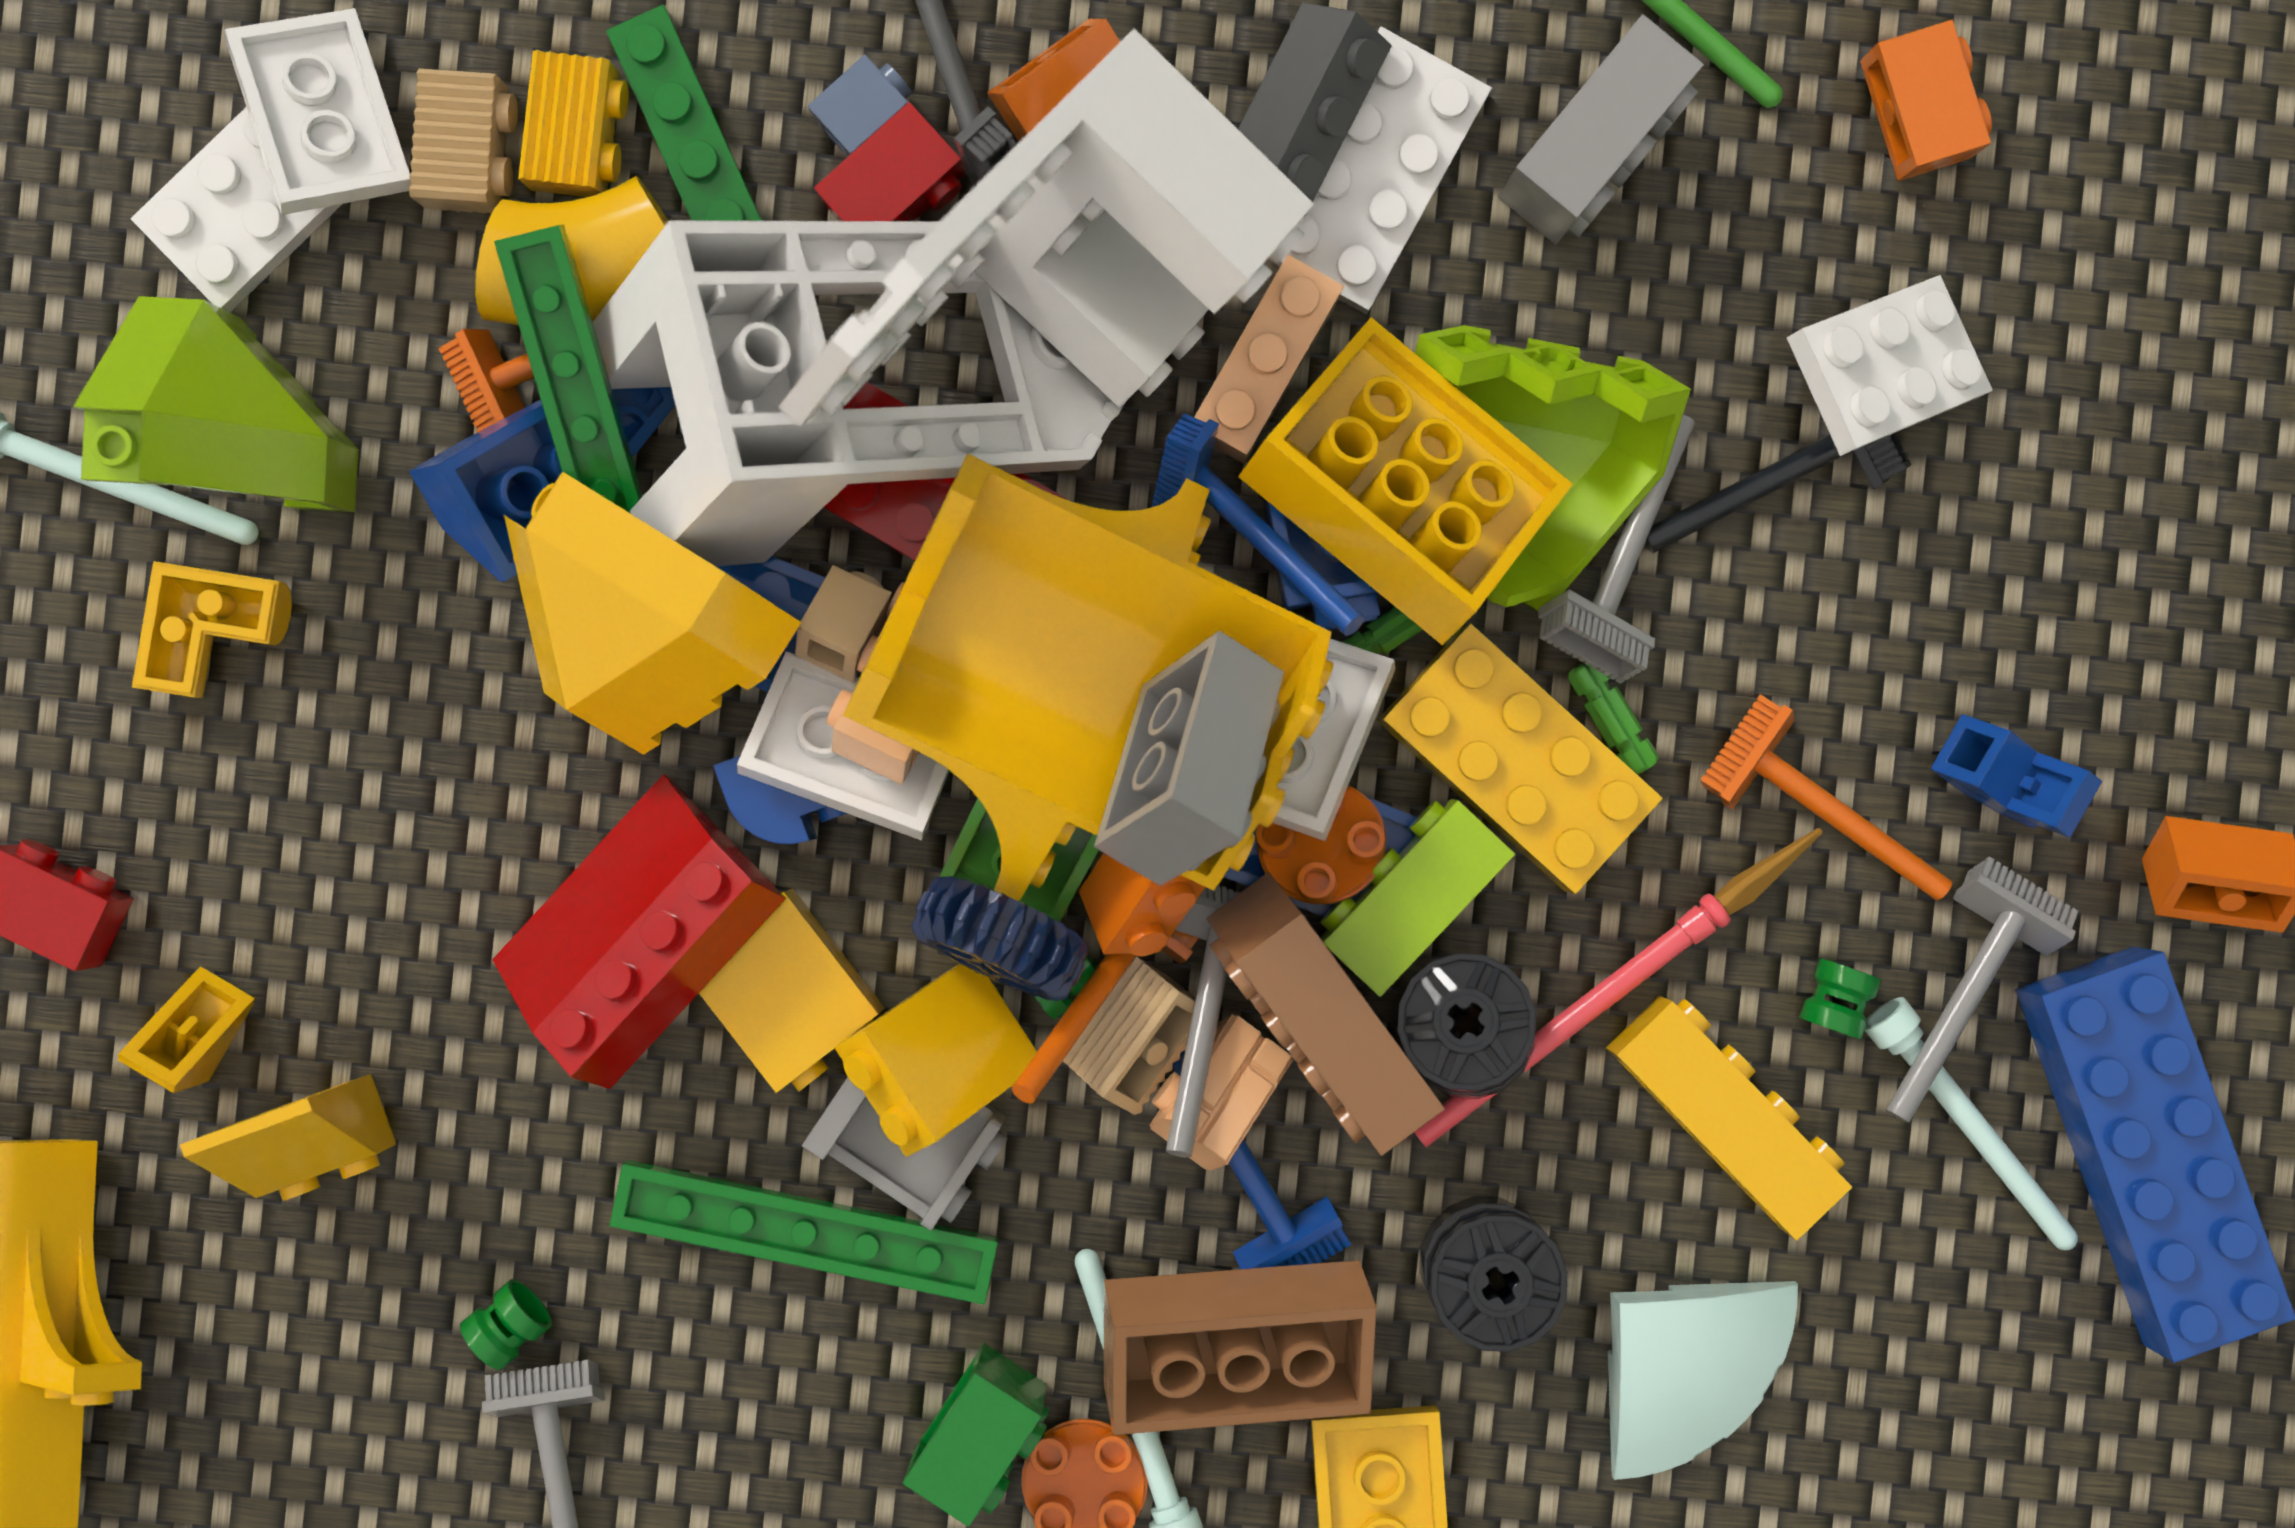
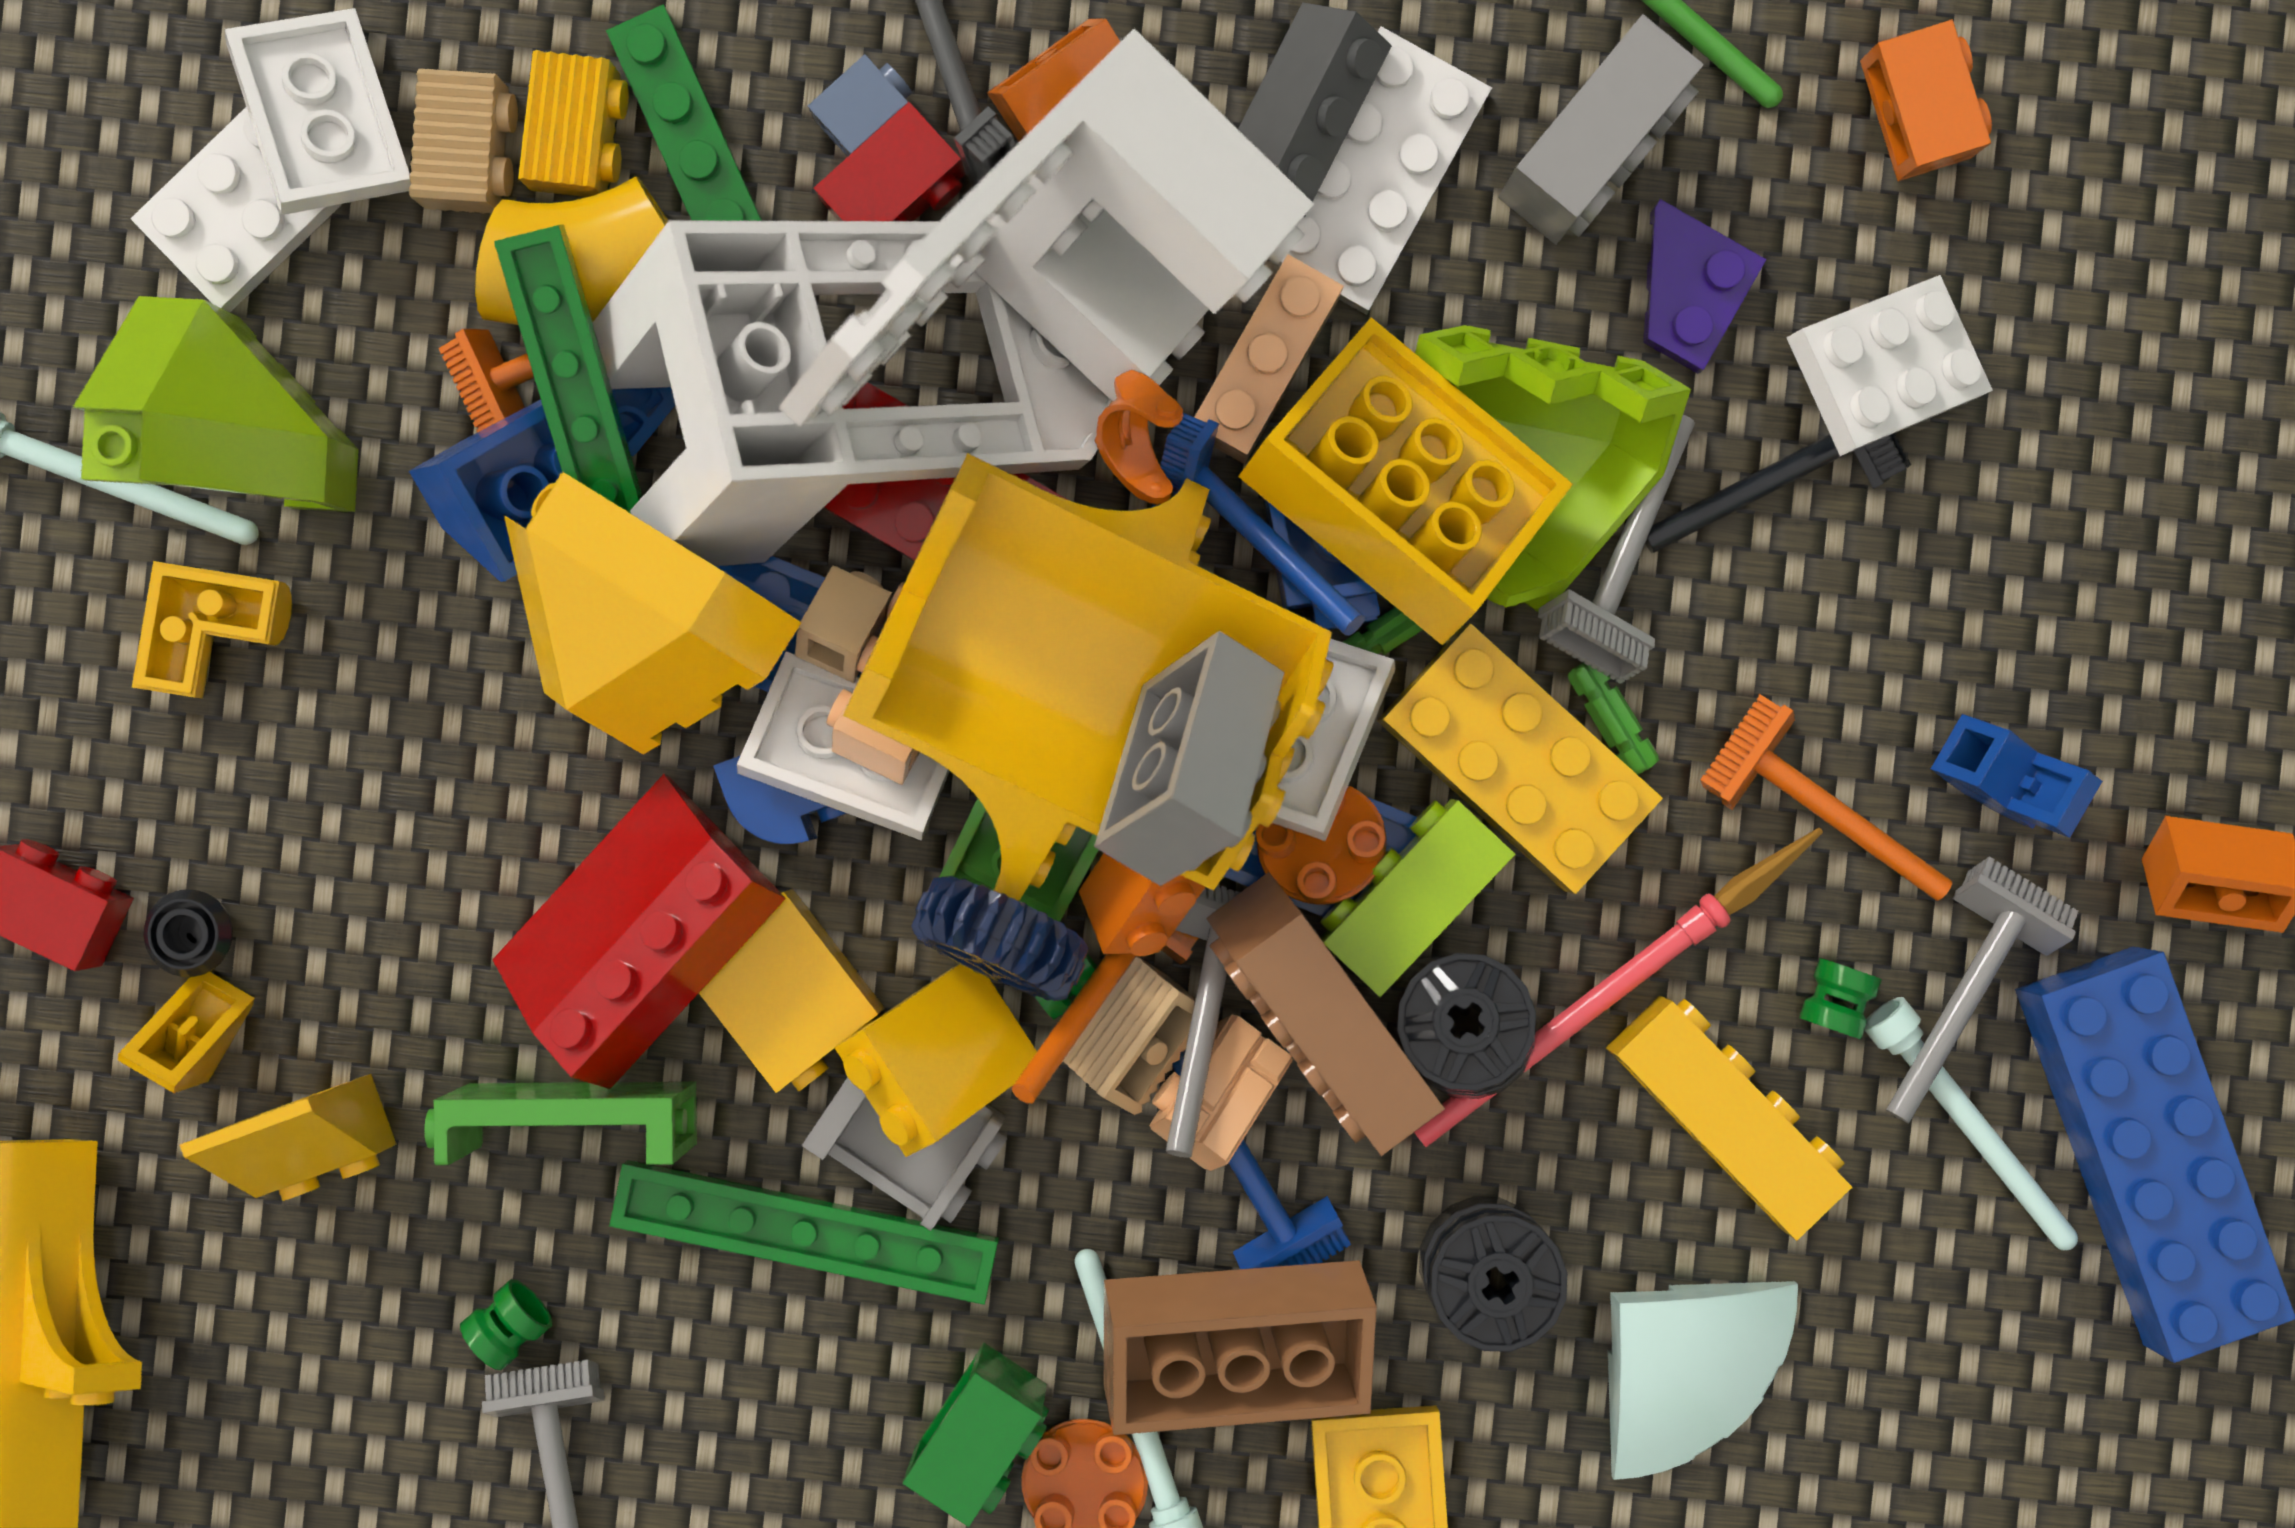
none -> black cone [144,889,233,977]
none -> bright green panel [424,1081,697,1165]
none -> orange helmet [1095,370,1183,505]
none -> dark purple wing [1643,199,1767,374]

